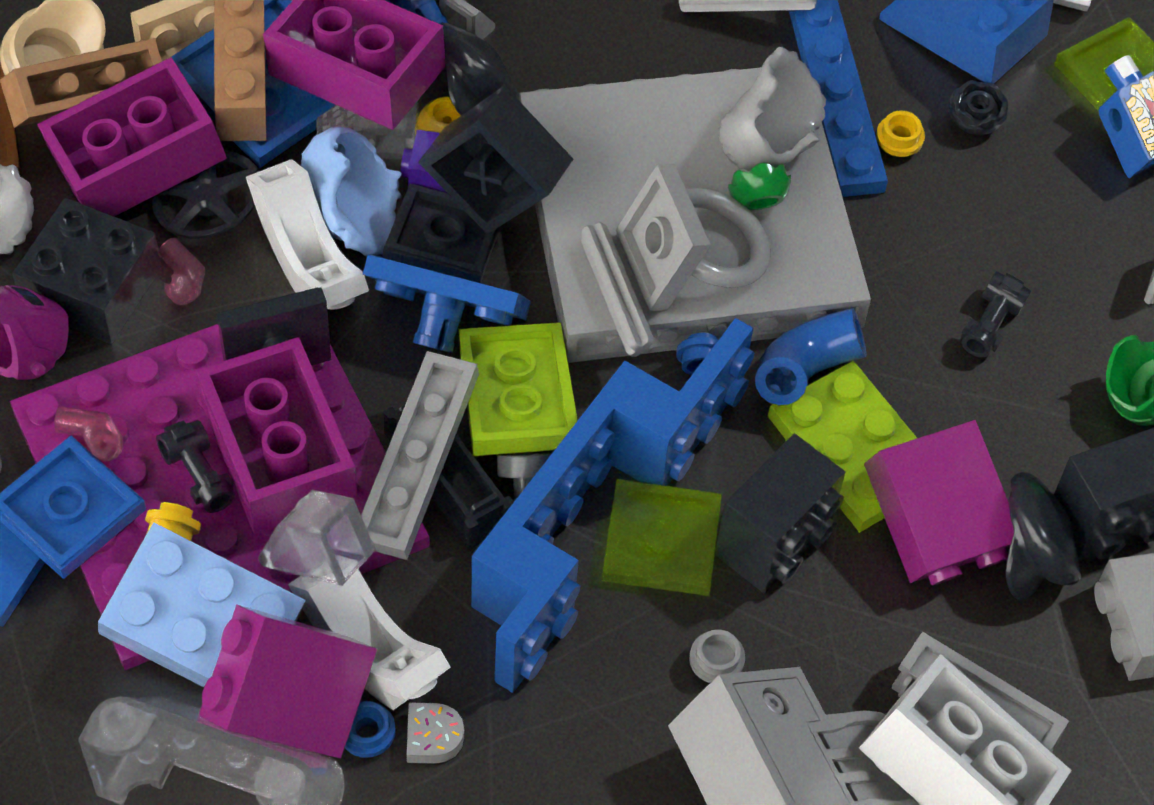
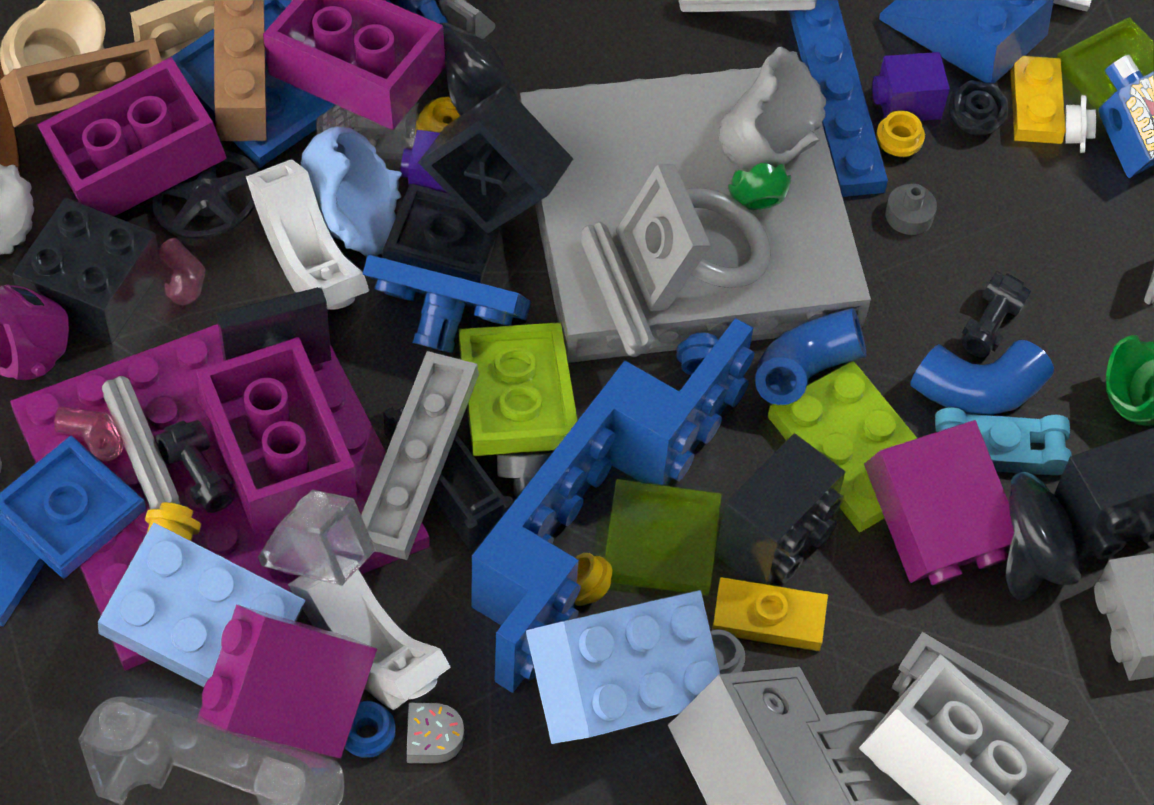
none -> light grey axle [102,376,180,509]
none -> light blue brick [526,590,720,744]
none -> yellow plate [575,553,613,606]
none -> yellow plate [712,577,828,651]
none -> dark purple brick [872,52,950,121]
none -> dark grey tile [885,184,937,235]
none -> blue cylinder [910,340,1054,416]
none -> medium azure plate [935,408,1072,475]
none -> yellow plate [1010,56,1066,144]
none -> white plate [1065,95,1096,153]

